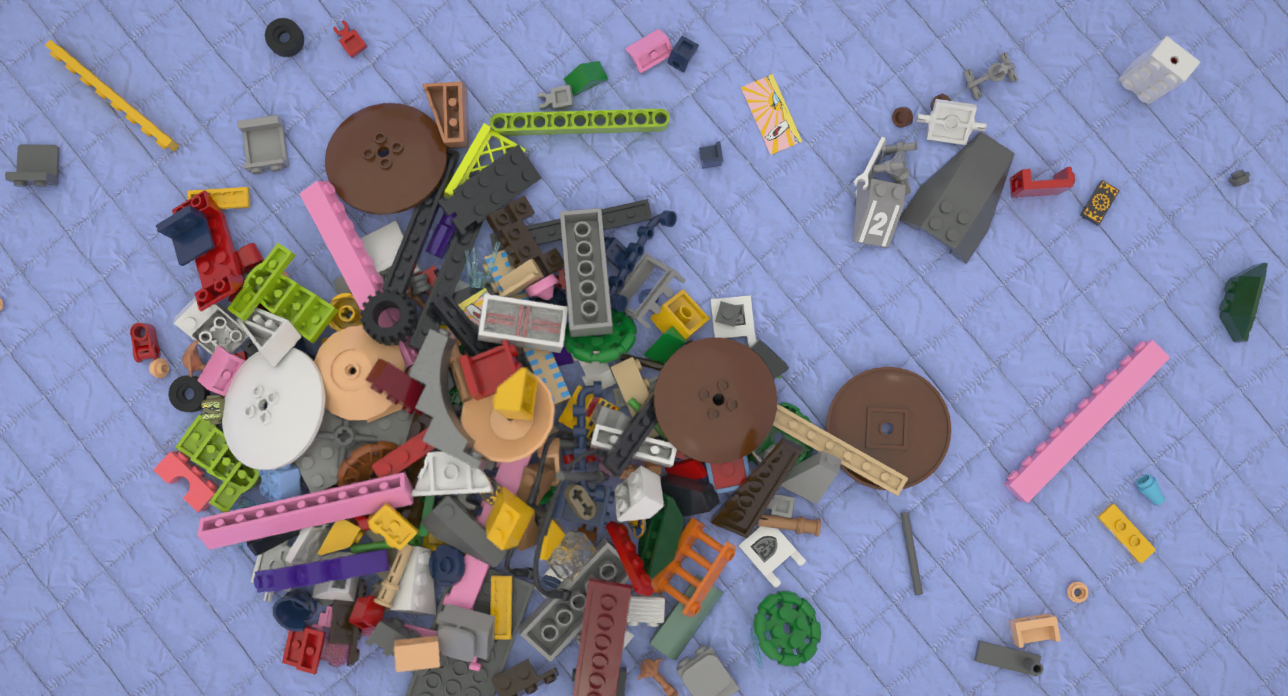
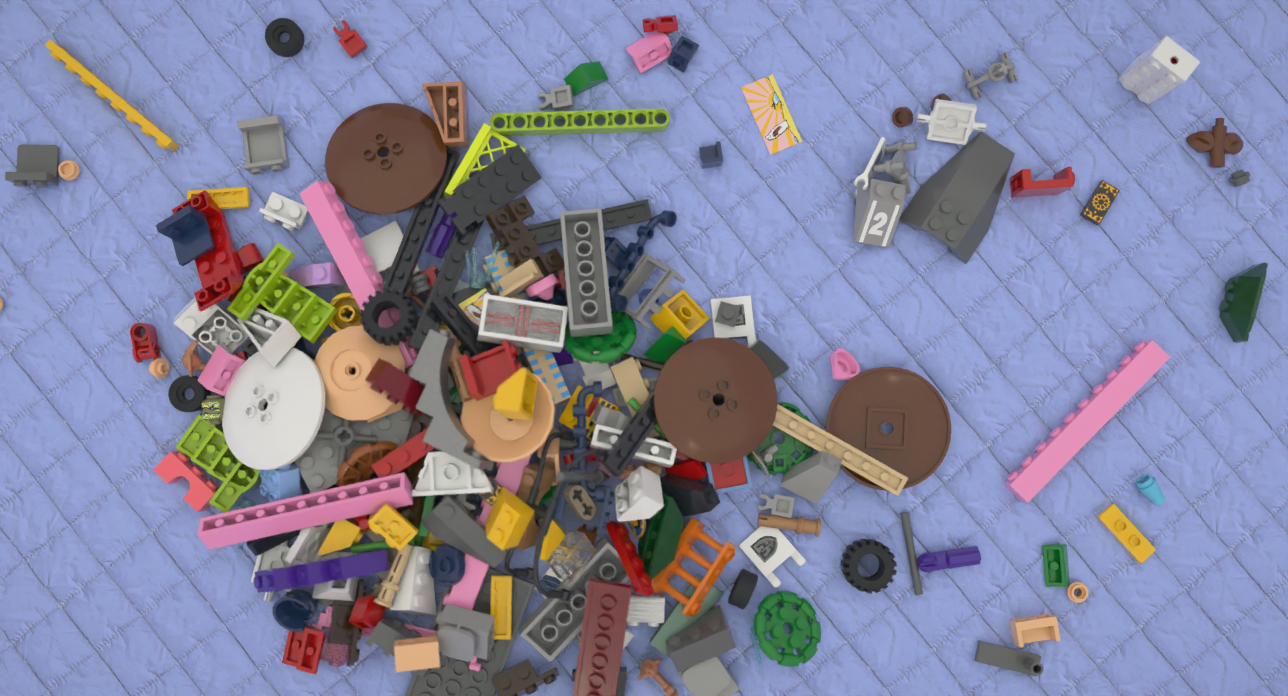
dark brown wing [711,438,803,538] -> none
none -> light nougat plate [58,160,80,181]
none -> white bracket [259,192,309,231]
none -> lavender slope [290,263,345,289]
none -> red plate [643,15,678,34]
none -> dark grey wedge [666,605,736,672]
none -> black tyre [728,569,758,609]
none -> bright pink piece [830,348,860,380]
none -> black tyre [841,538,897,593]
none -> dark purple piece [917,546,981,573]
none -> green slope [1042,544,1070,587]
none -> reddish brown plant [1186,118,1244,168]

